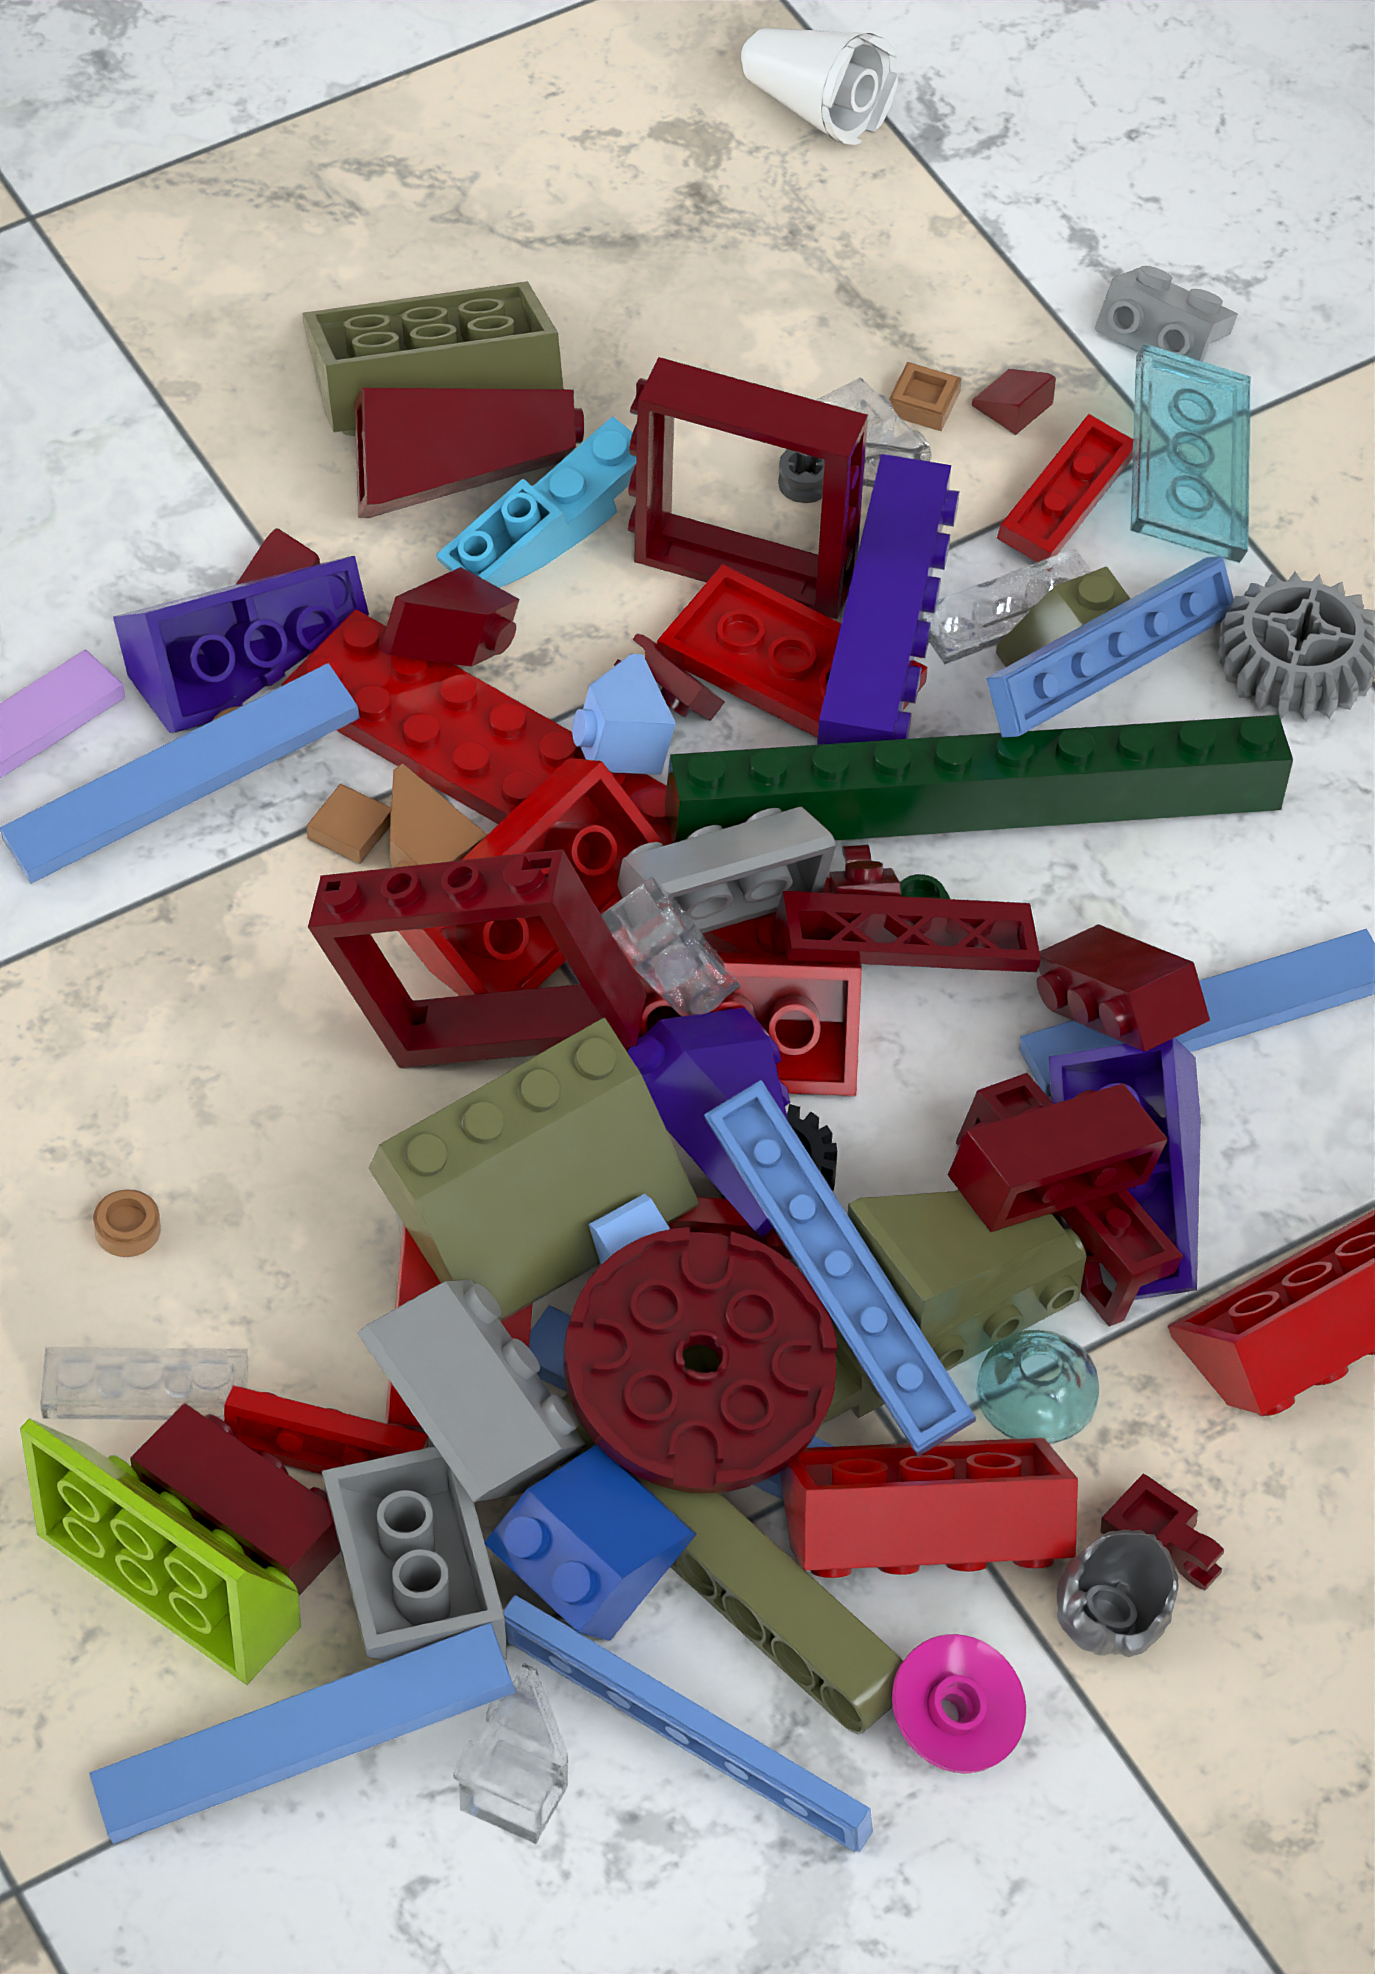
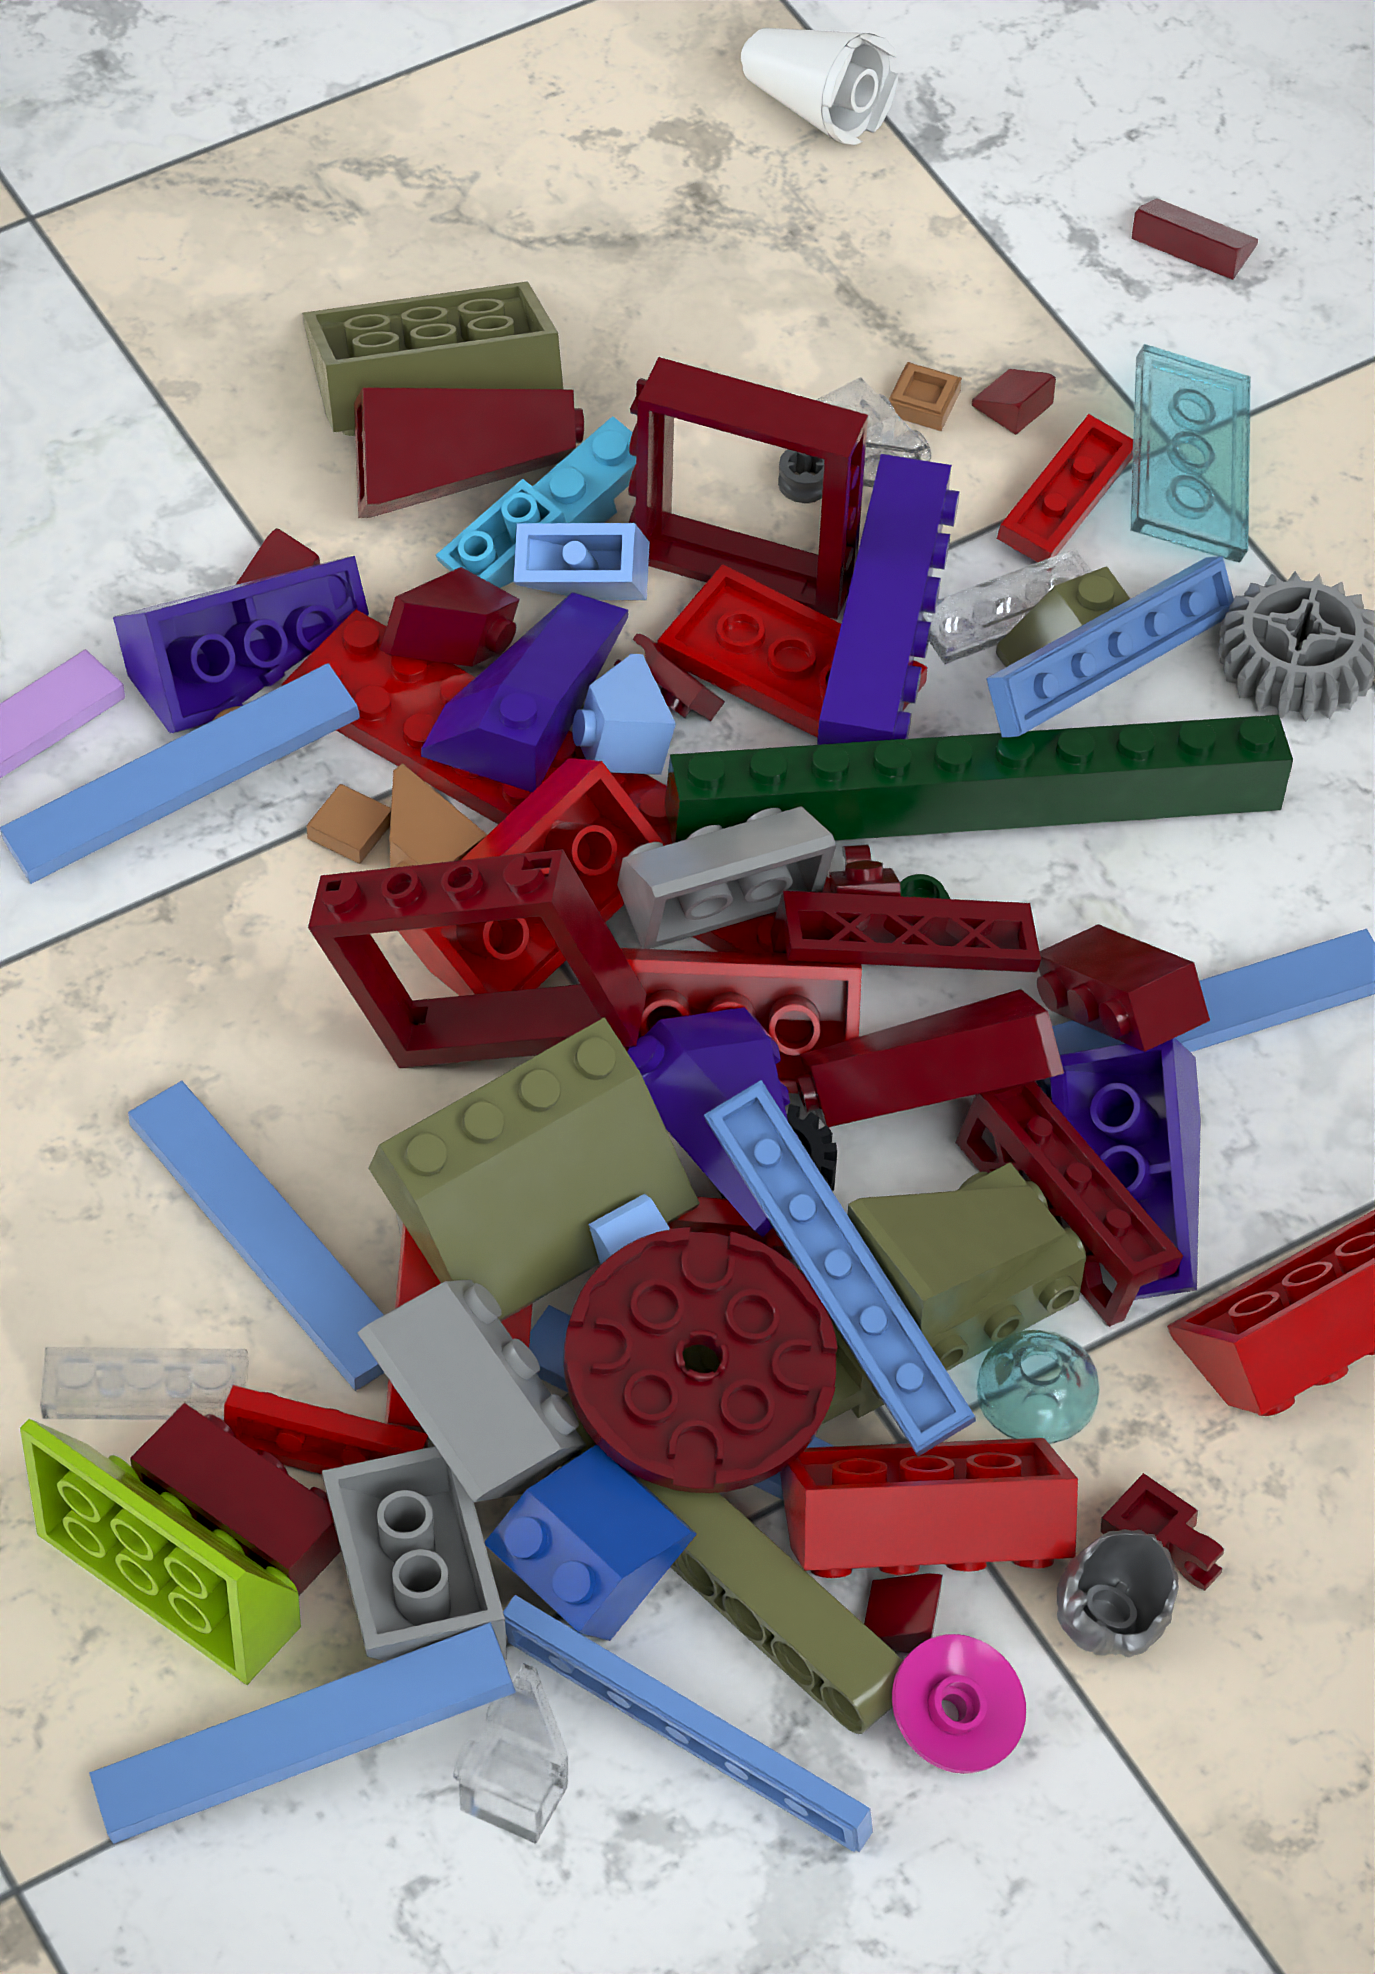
medium nougat tile [93,1189,161,1257] -> none
clear slope [601,876,741,1017] -> none
dark red brick [947,1083,1168,1232] -> none
light grey bracket [1095,266,1238,375] -> none
none -> medium blue tile [128,1081,384,1391]
none -> dark purple wedge [421,592,628,792]
none -> light blue slope [514,523,650,600]
none -> dark red slope [795,989,1064,1127]
none -> dark red slope [864,1573,943,1653]
none -> dark red slope [1131,198,1258,280]

